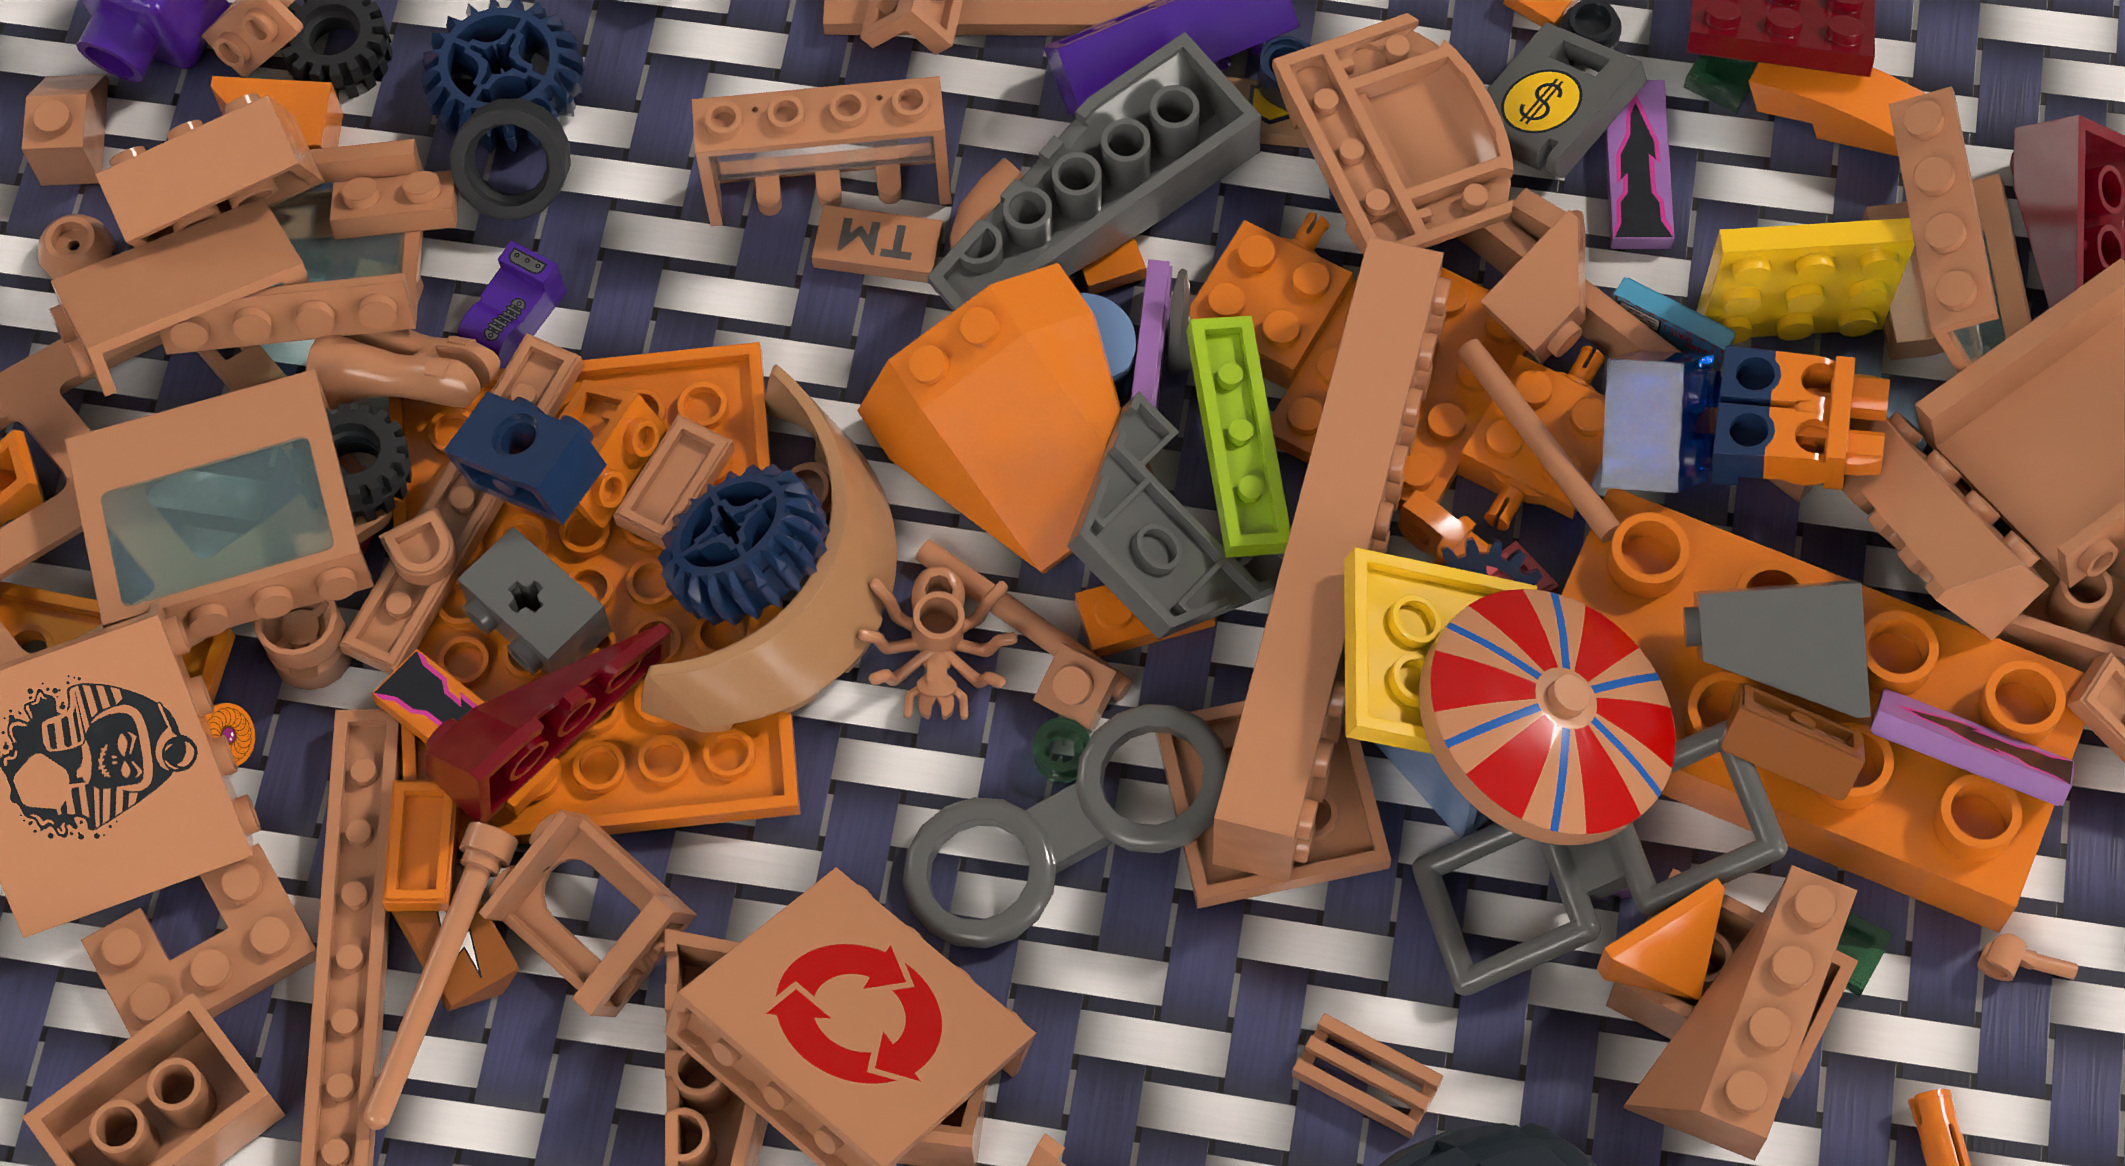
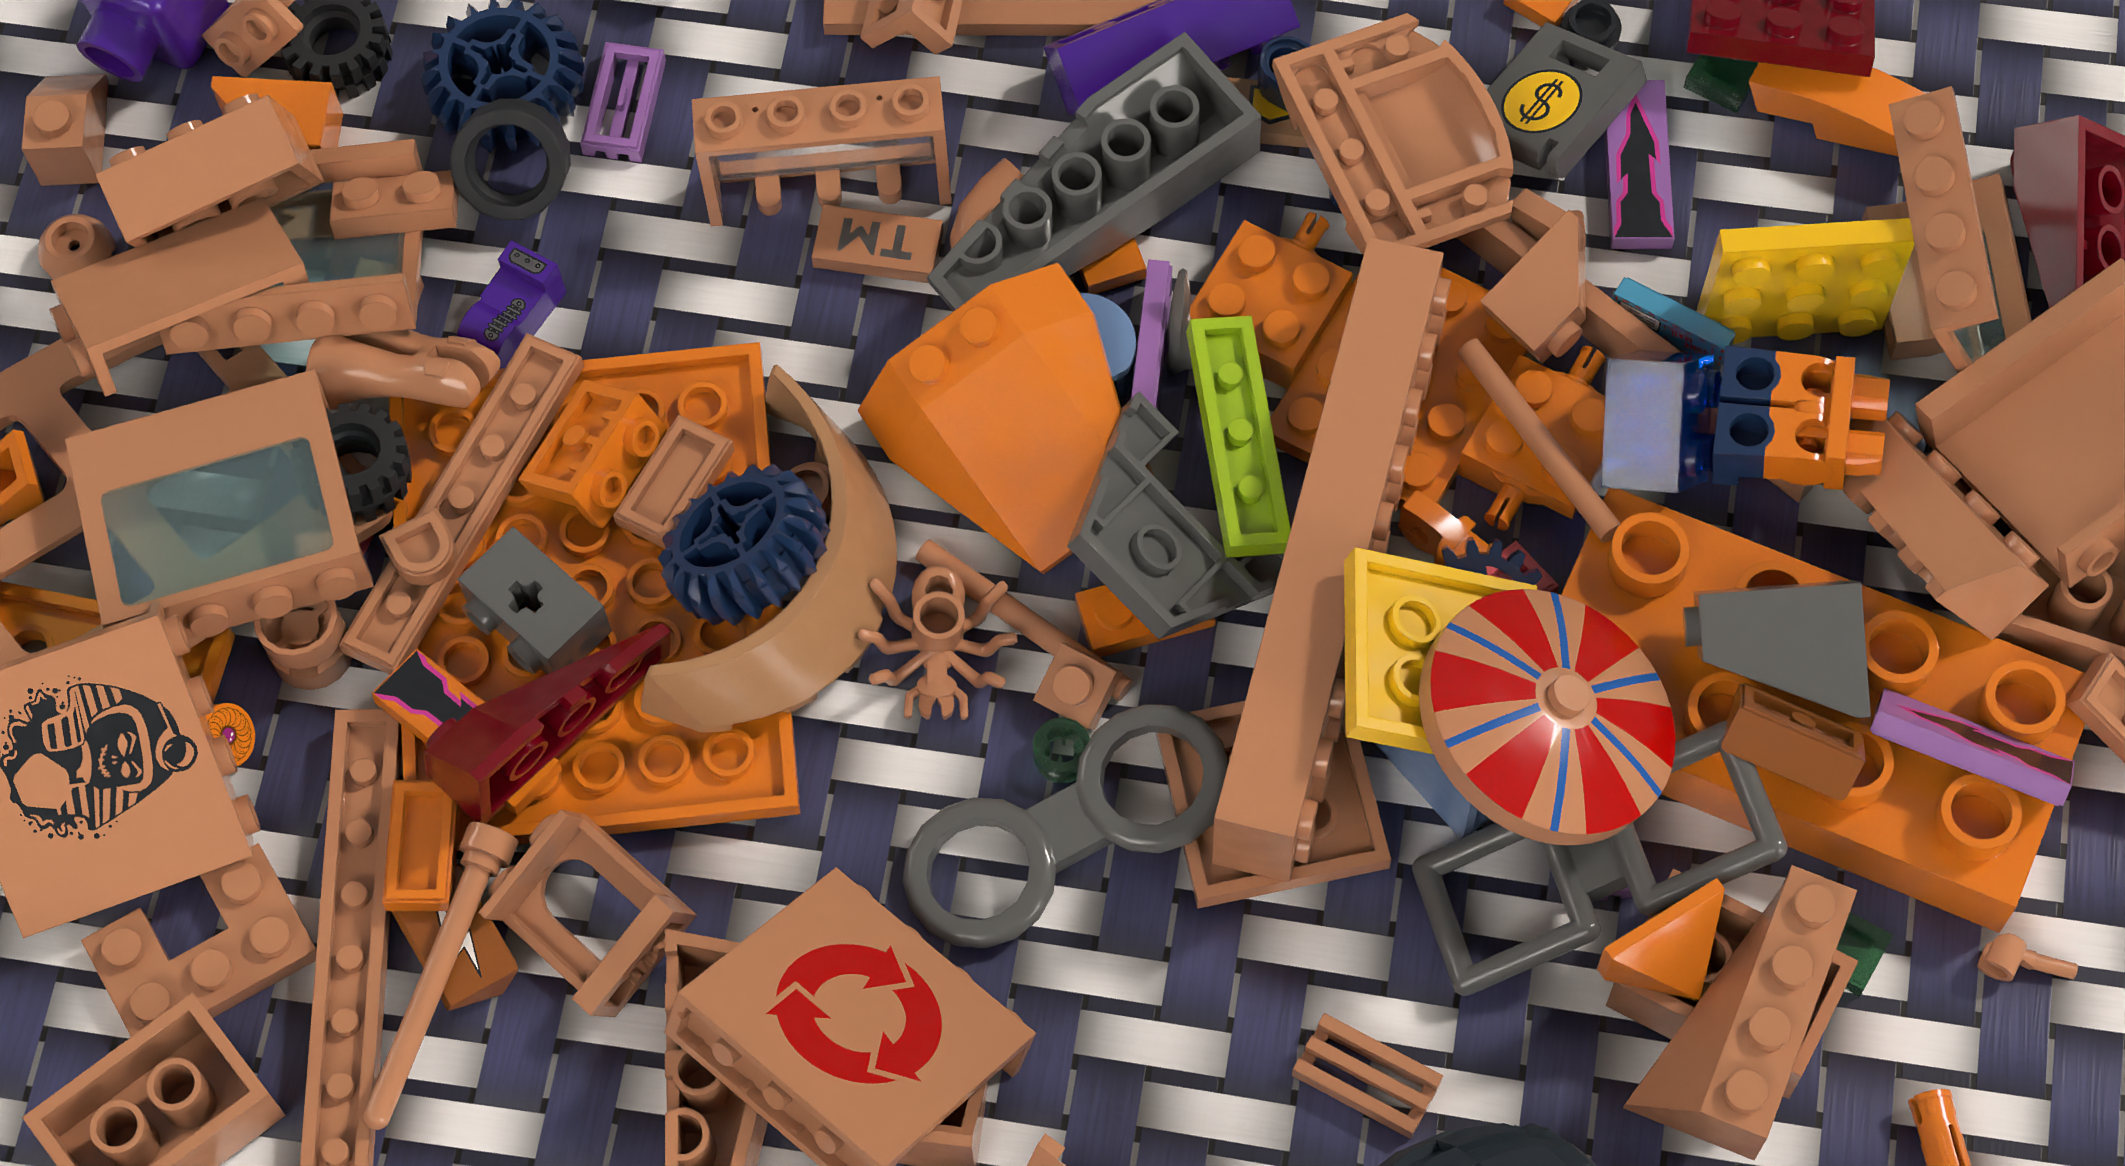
dark blue brick [443,391,607,525] -> none
none -> medium lavender tile [580,42,666,163]

